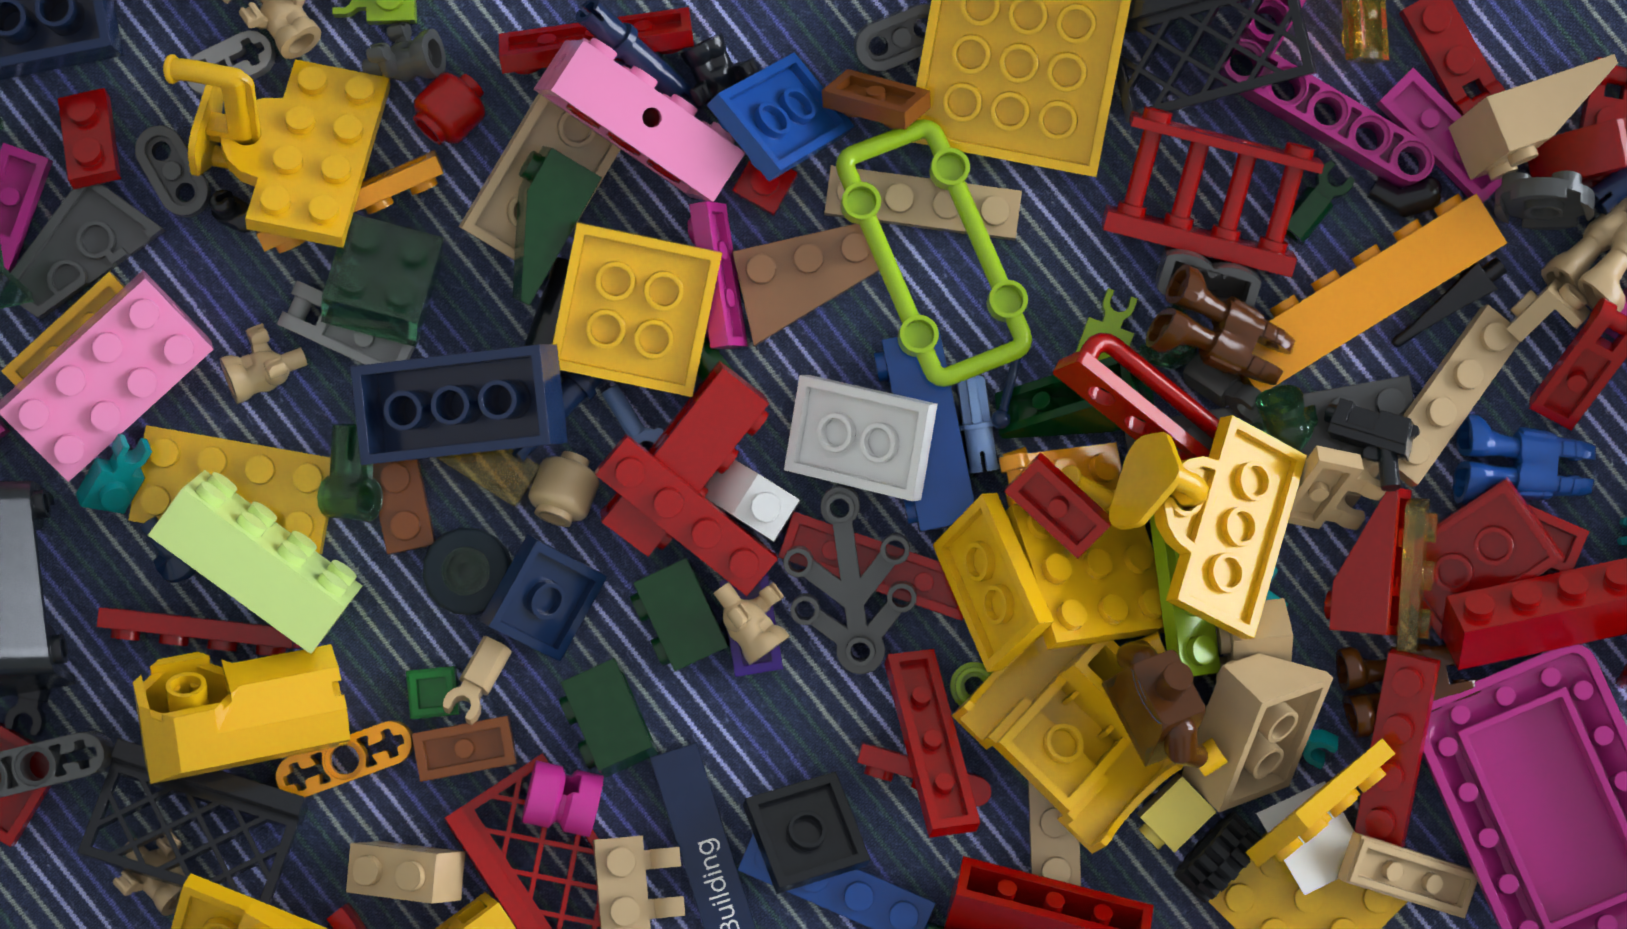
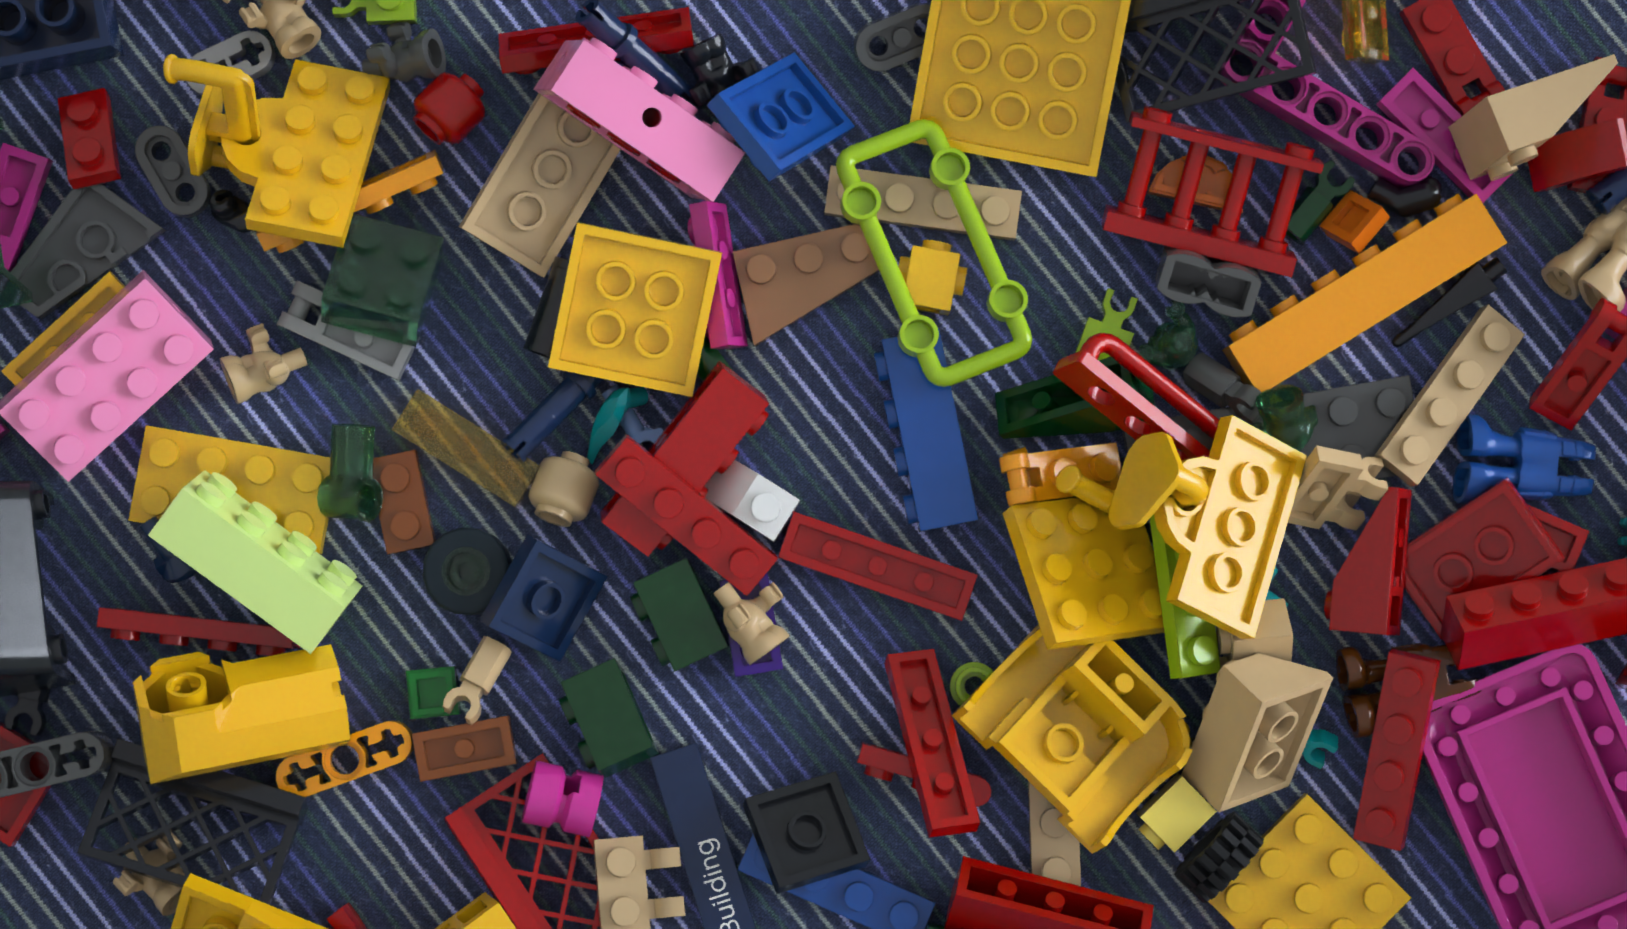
teal plate [76,434,152,514] -> none
tan brick [346,841,466,904] -> none
dark blue brick [350,344,568,465] -> none
dark green slope [512,146,602,306] -> none
red plate [732,160,798,216] -> none
dark grey plant [783,485,917,674] -> none
white plate [784,375,938,501] -> none
dark orange plate [822,69,931,130] -> none
yellow plate [933,493,1054,672] -> none
light blue axle [957,375,1000,473] -> none
dark blue hinge [991,339,1029,429] -> none
red plate [1004,452,1112,559] -> none
reddish brown torso [1102,631,1228,777] -> none
reddish brown piece [1145,264,1295,385] -> none
yellow plate [1245,738,1395,868] -> none
white sticker [1256,781,1355,895] -> none
black piece [1324,398,1420,491] -> none
tan tile [1337,832,1478,919] -> none
clear yellow plate [1397,498,1438,652] -> none
dark grey plate [1494,171,1595,230] -> none
tan bracket [1507,278,1590,342] -> none
none -> teal bar [587,386,648,464]
none -> yellow brick [898,240,967,316]
none -> orange plate [1147,155,1243,214]
none -> orange plate [1319,190,1390,254]

